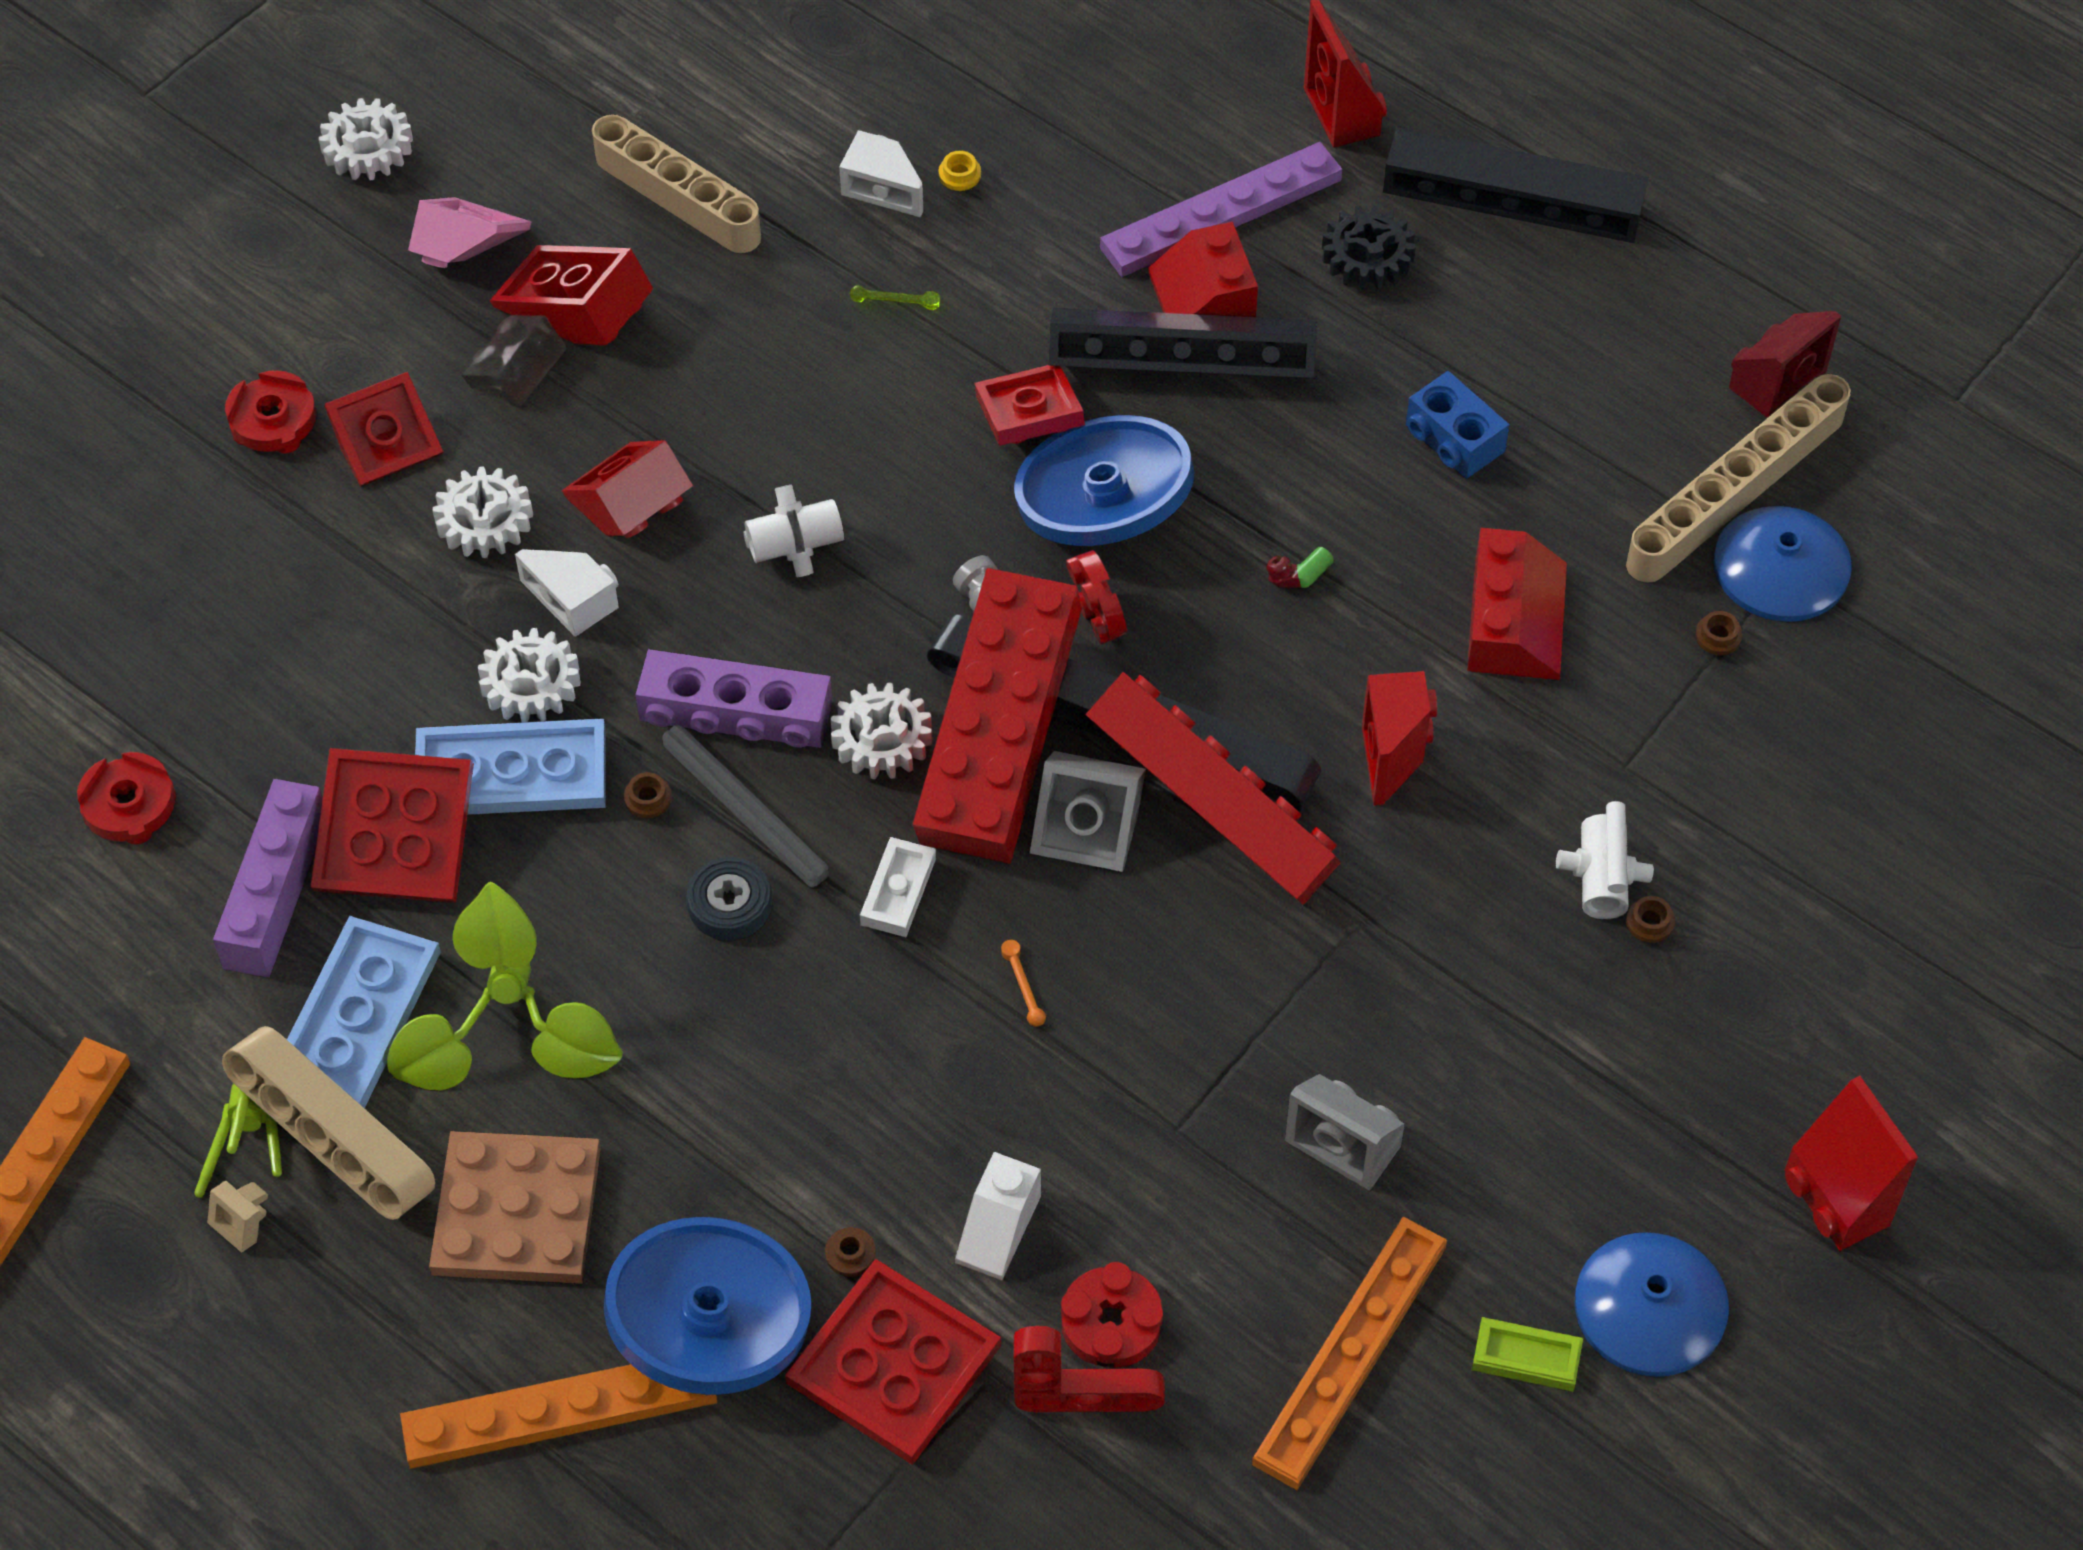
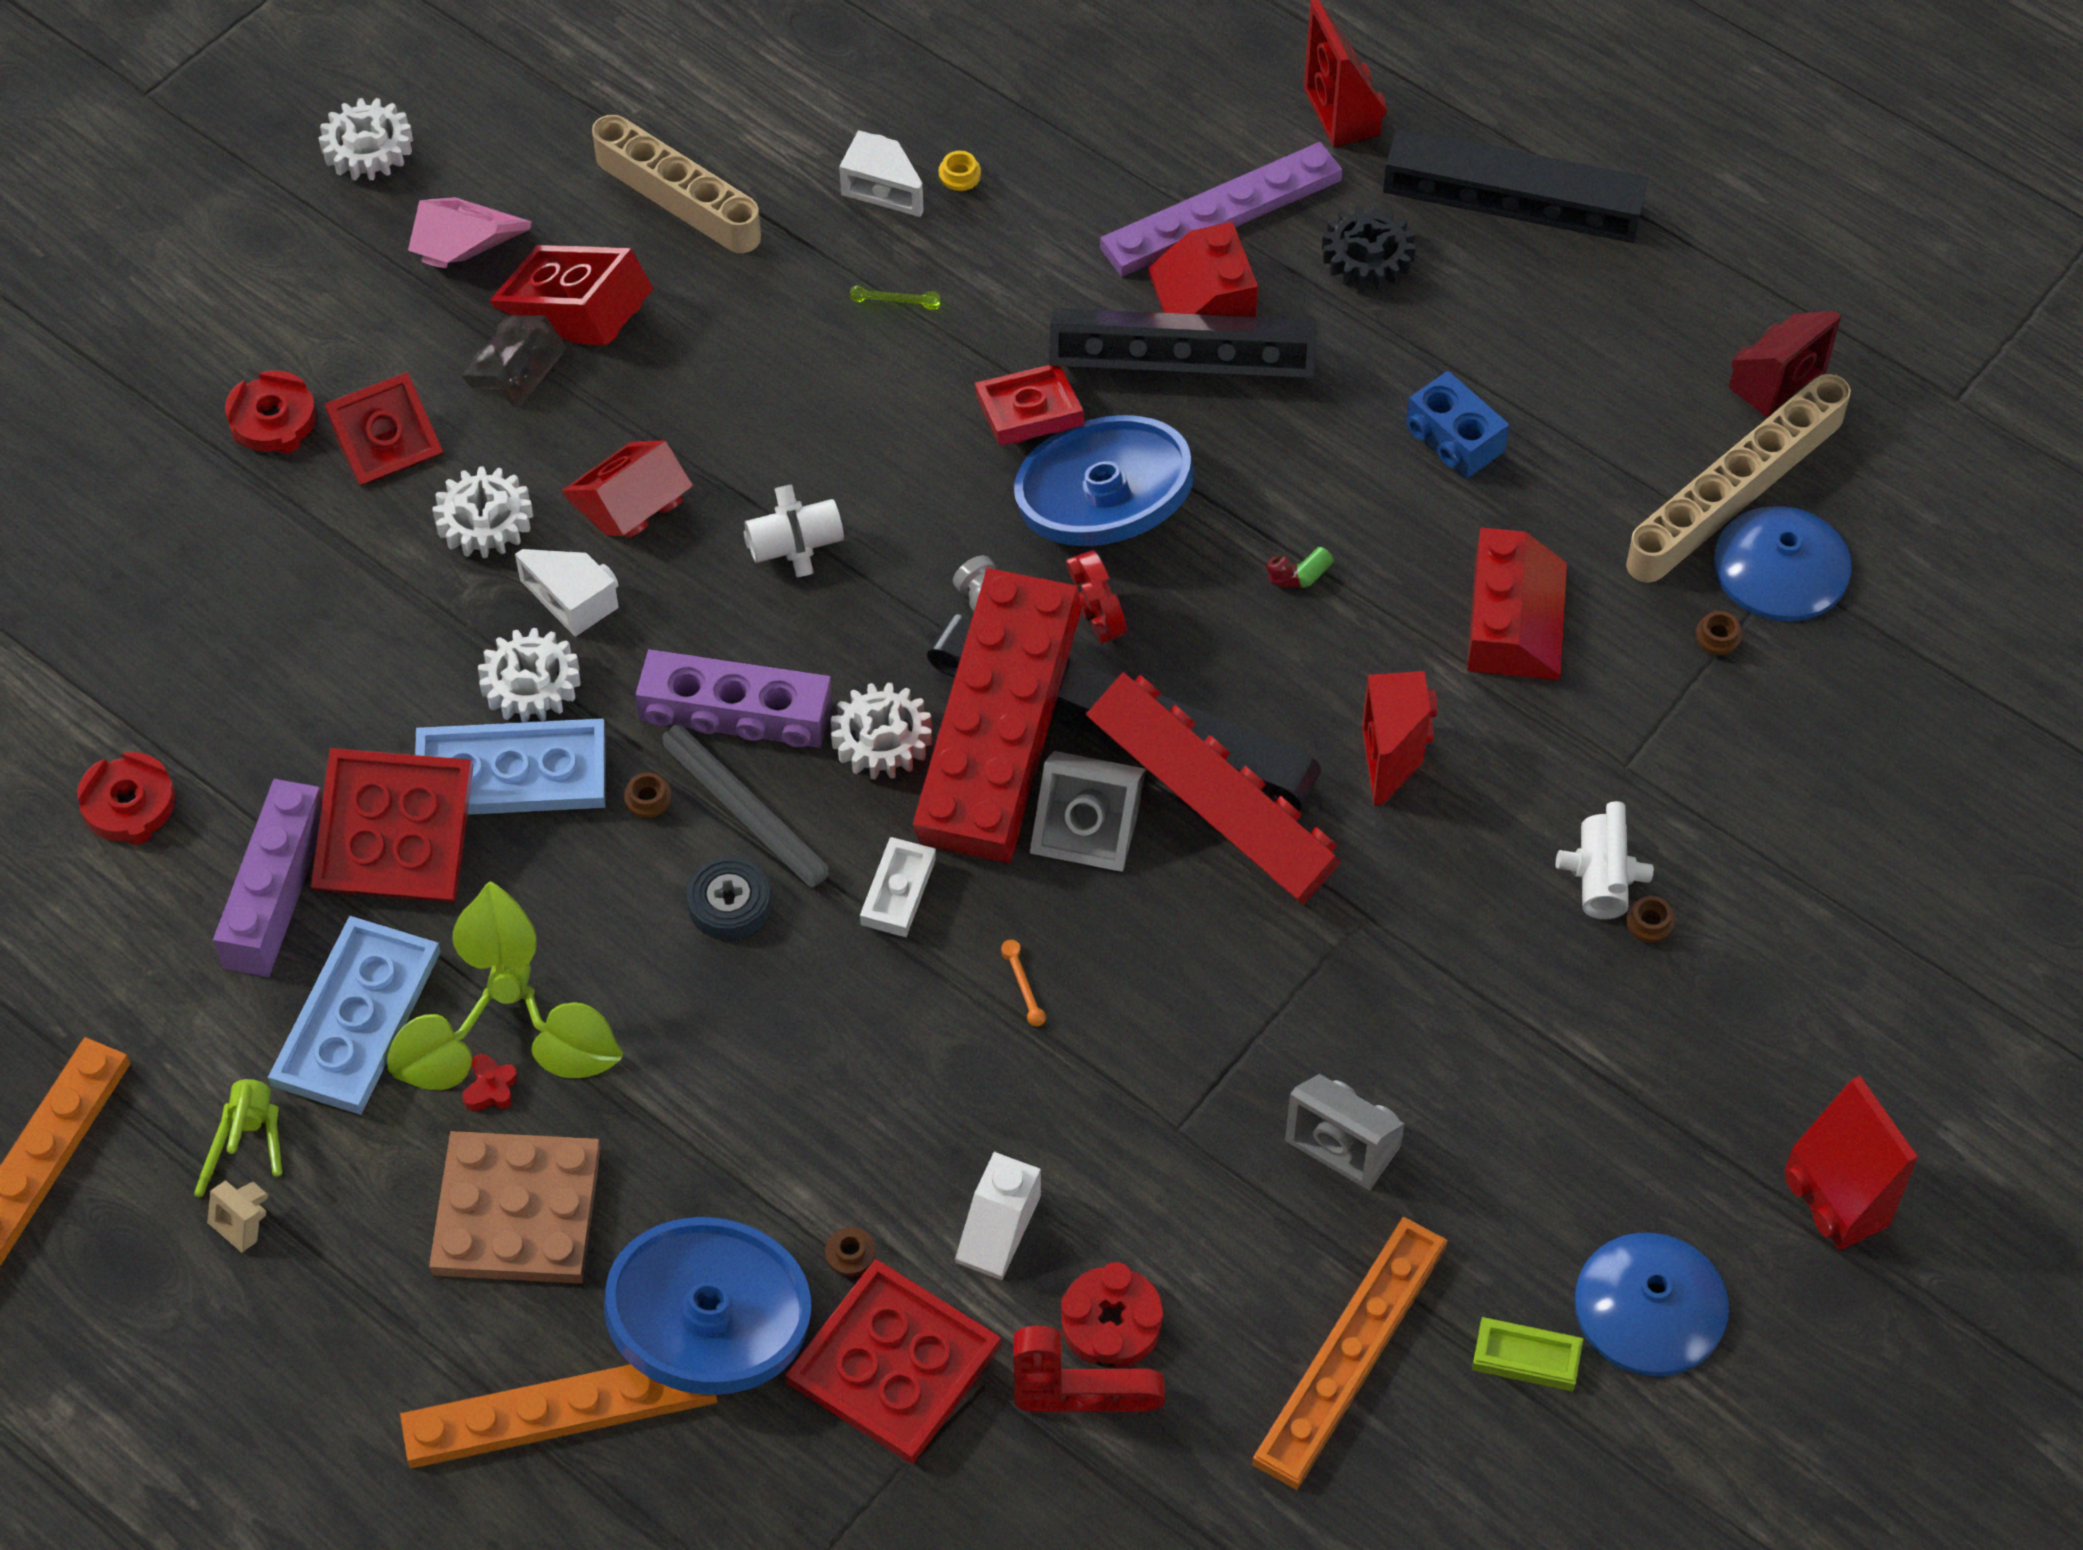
tan beam [222,1026,435,1220] -> none
none -> red piece [462,1054,518,1111]

